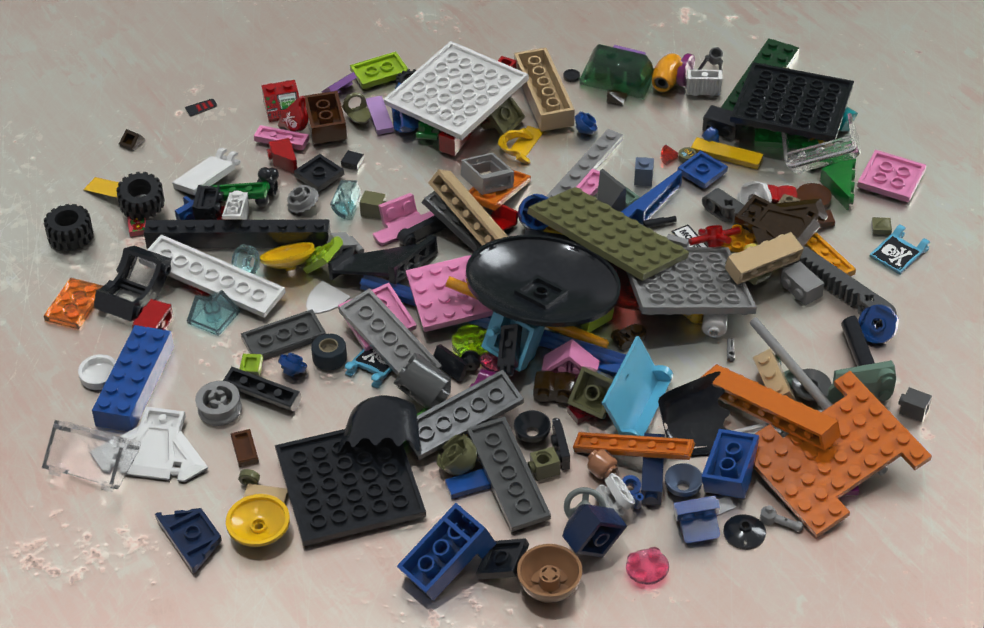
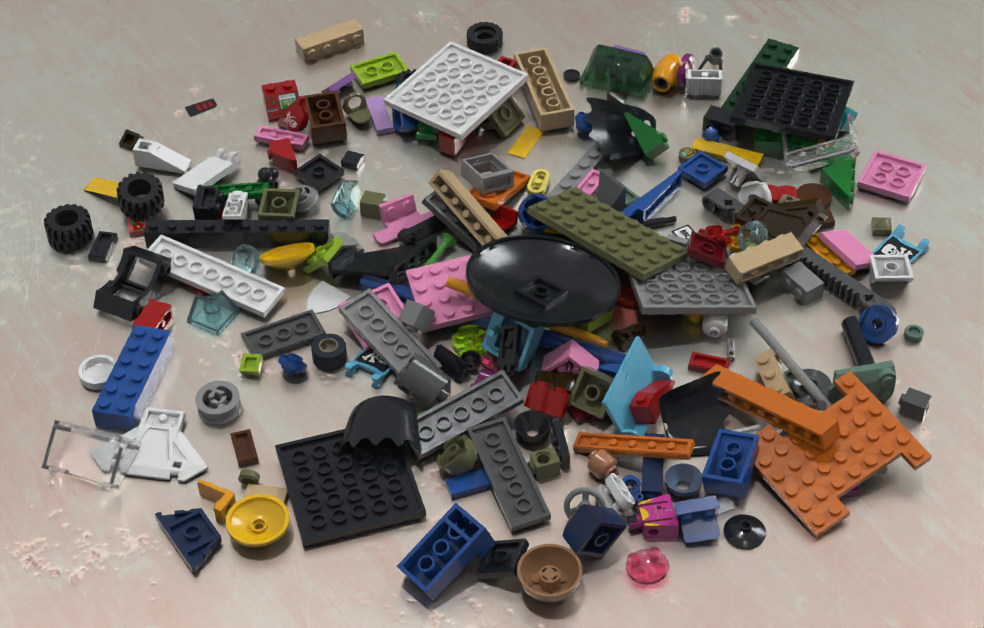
clear orange plate [44,278,103,329] -> none
blue bracket [175,196,195,220] -> none
black brick [223,367,301,412] -> none
yellow helmet [498,128,533,164] -> none
sand blue slope [634,157,654,186] -> none
clear red tile [661,145,678,165] -> none
light grey piece [760,505,803,532] -> none
none -> black tile [88,231,118,263]
none -> white slope [132,139,191,174]
none -> light orange bracket [197,479,236,524]
none -> olive slope [257,188,300,220]
none -> tan brick [295,19,364,62]
none -> light grey brick [398,299,435,333]
none -> bright green piece [423,233,457,266]
none -> black tyre [467,22,503,54]
none -> red brick [524,380,571,418]
none -> light yellow plate [527,169,550,196]
none -> black piece [584,97,656,160]
none -> green slope [624,112,670,159]
none -> dark pink torso [627,494,679,539]
none -> red slope [629,380,675,424]
none -> dark red plate [687,231,727,269]
none -> red tile [688,351,731,373]
none -> white tile [724,151,766,188]
none -> clear light blue piece [737,220,768,251]
none -> dark grey bar [797,396,827,411]
none -> bright pink tile [818,229,874,270]
none -> white slope [869,255,914,284]
none -> sand green tile [903,325,924,343]

